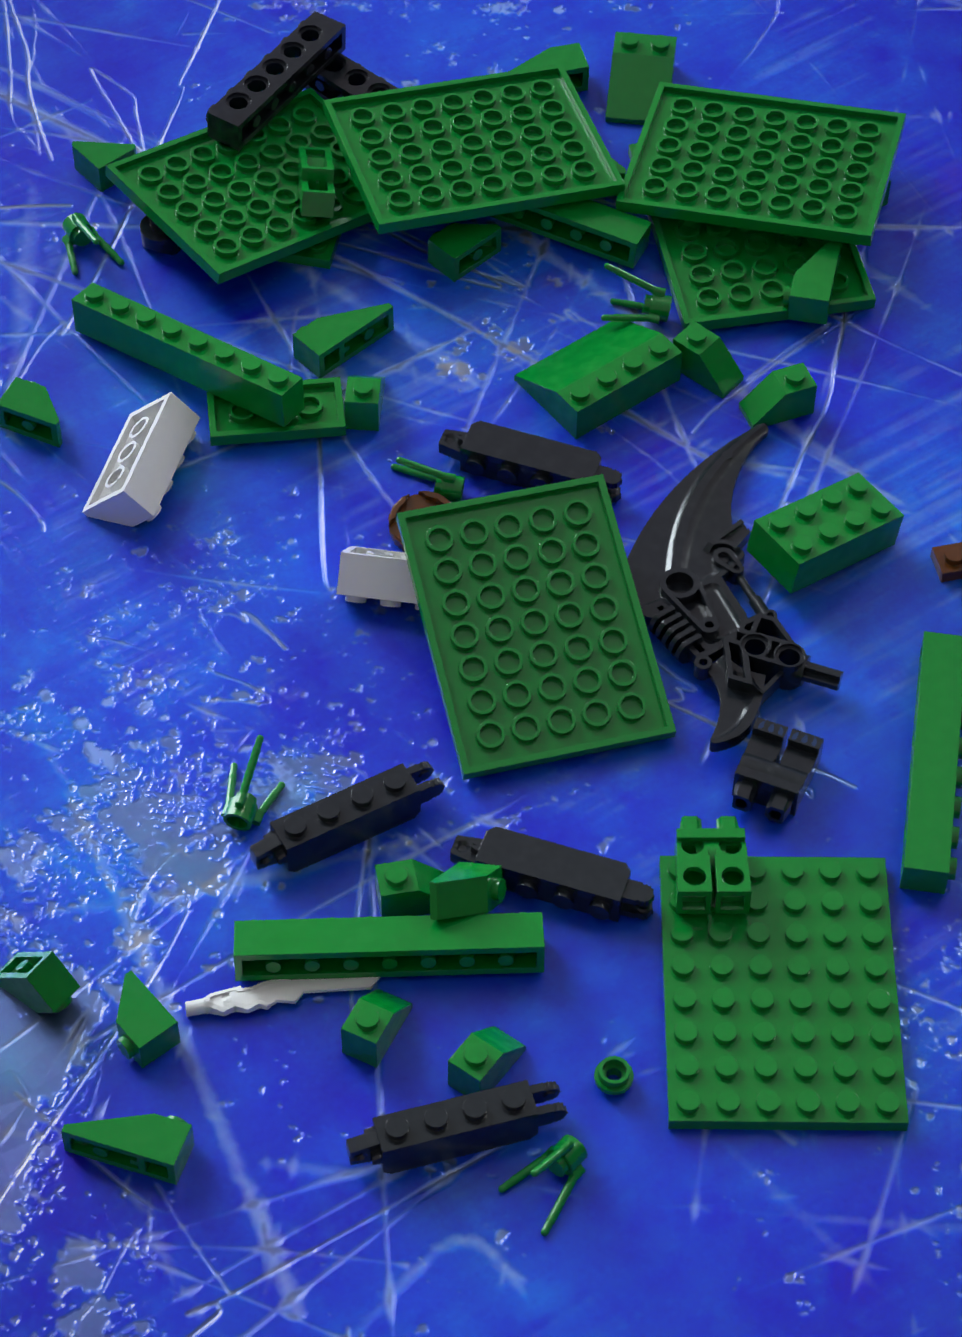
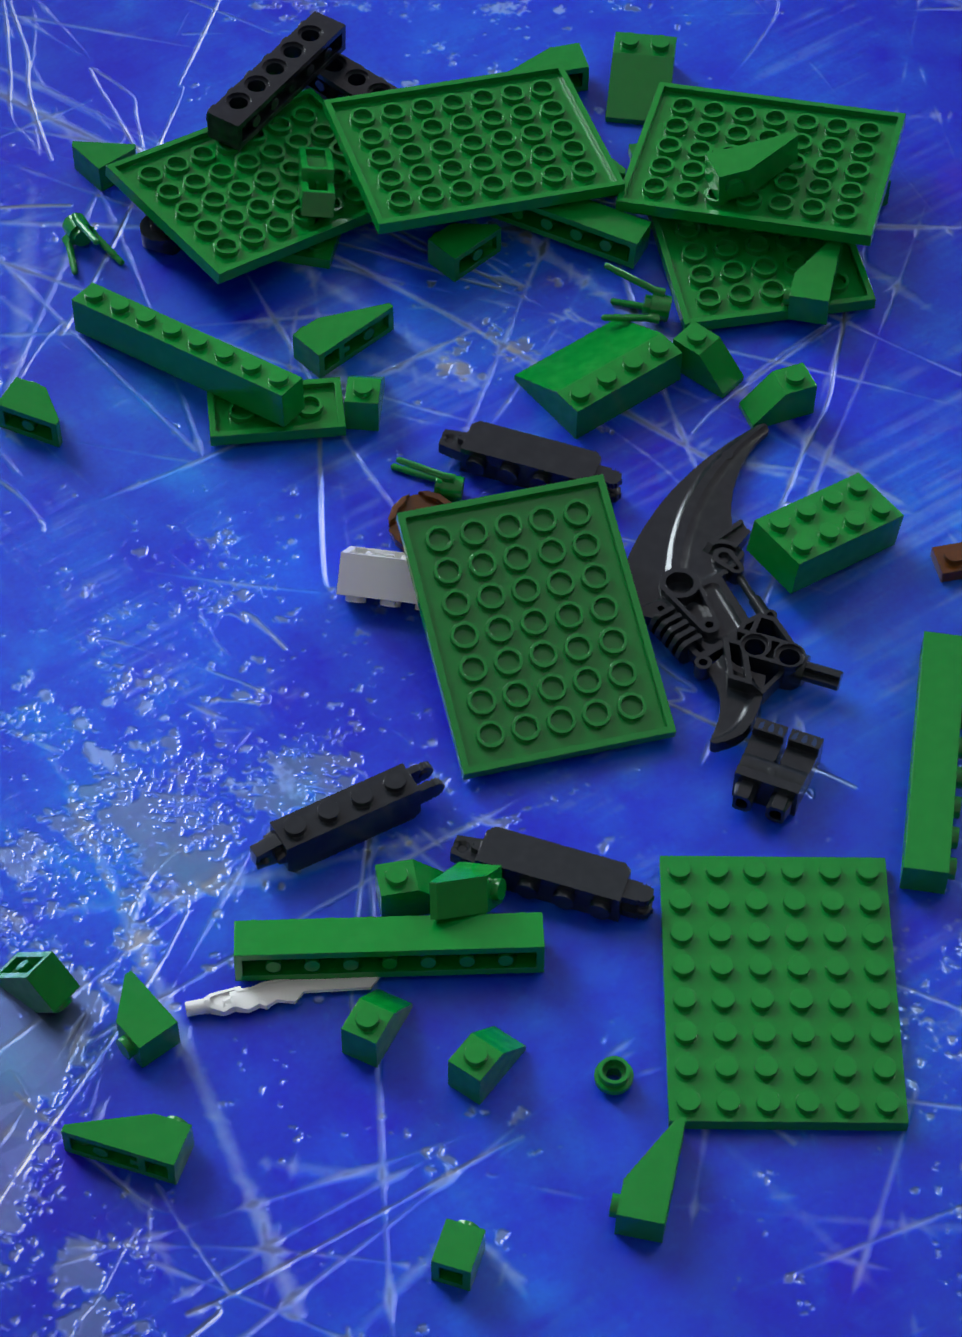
white slope [82,392,200,527] -> none
green plant [221,735,285,831] -> none
black hinge [346,1080,568,1174] -> none
green plant [498,1135,588,1236] -> none
green hips [674,816,752,914] -> none
none -> green brick [431,1218,486,1291]
none -> green slope [609,1116,686,1243]
none -> green slope [705,131,798,202]

